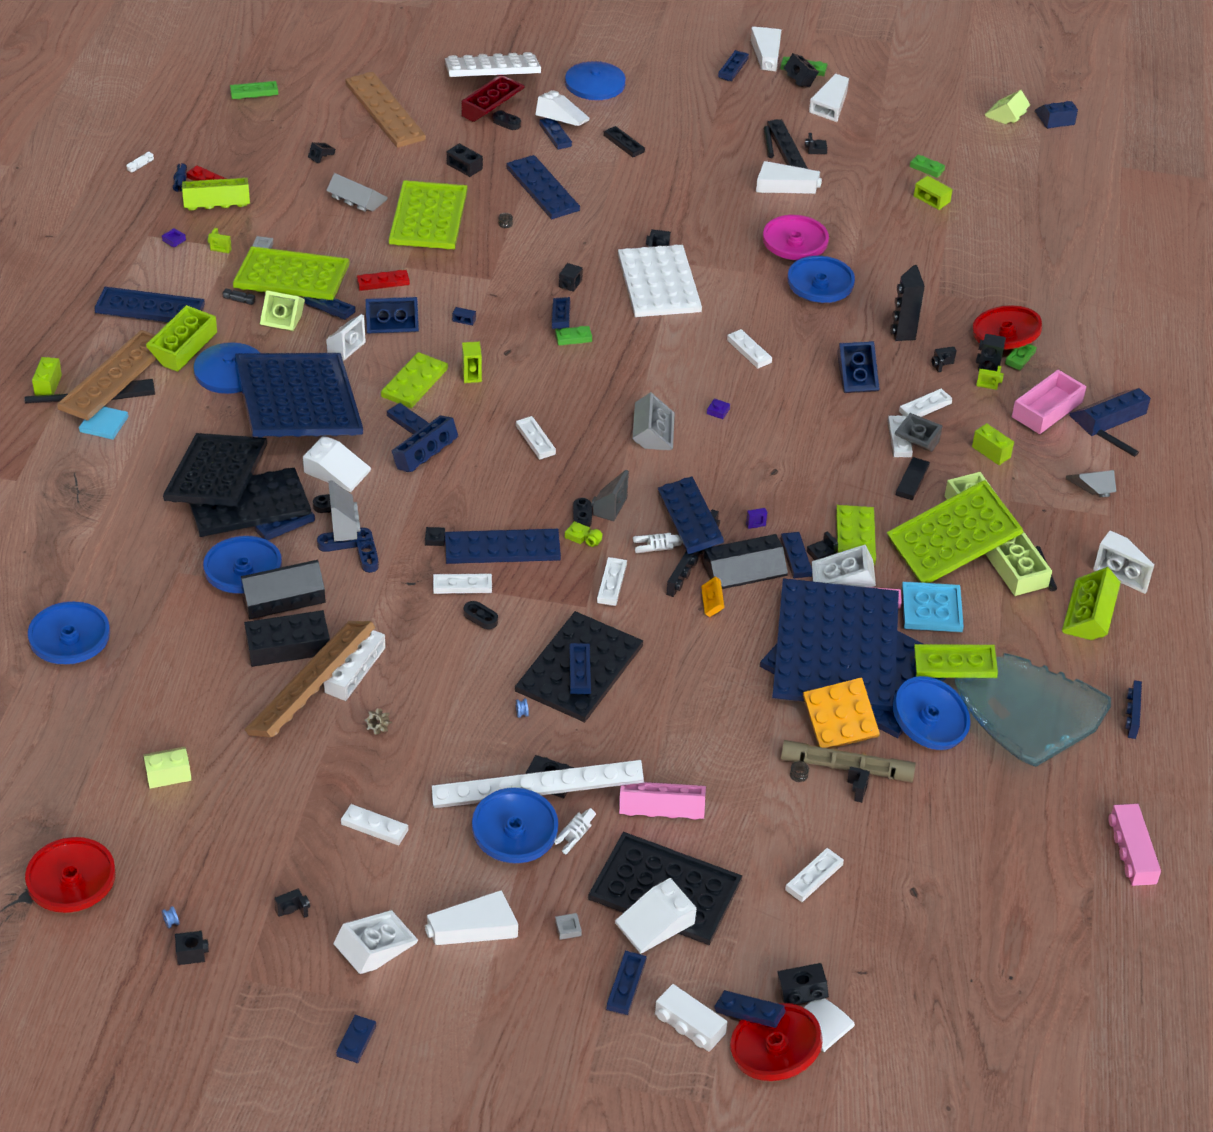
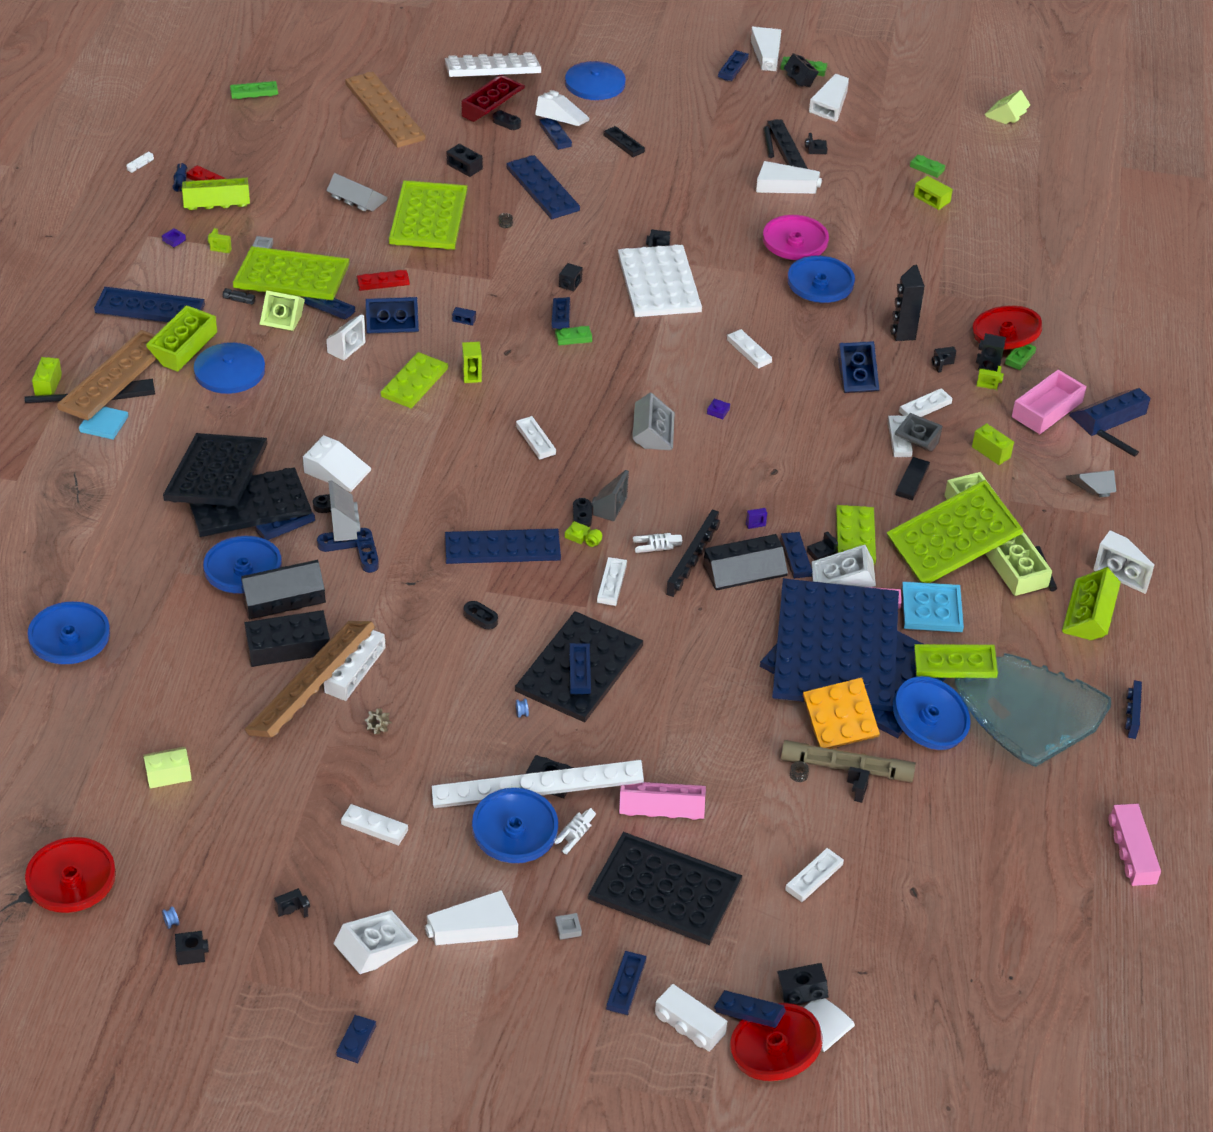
dark blue plate [235,353,363,437] -> none
black bracket [308,142,336,163] -> none
dark blue plate [387,403,429,434] -> none
dark blue brick [391,415,459,472] -> none
black plate [425,527,445,546] -> none
white plate [433,574,492,594] -> none
white slope [615,878,696,954] -> none
dark blue plate [658,476,724,554] -> none
light orange plate [701,576,725,617] -> none
dark blue slope [1035,101,1078,129] -> none

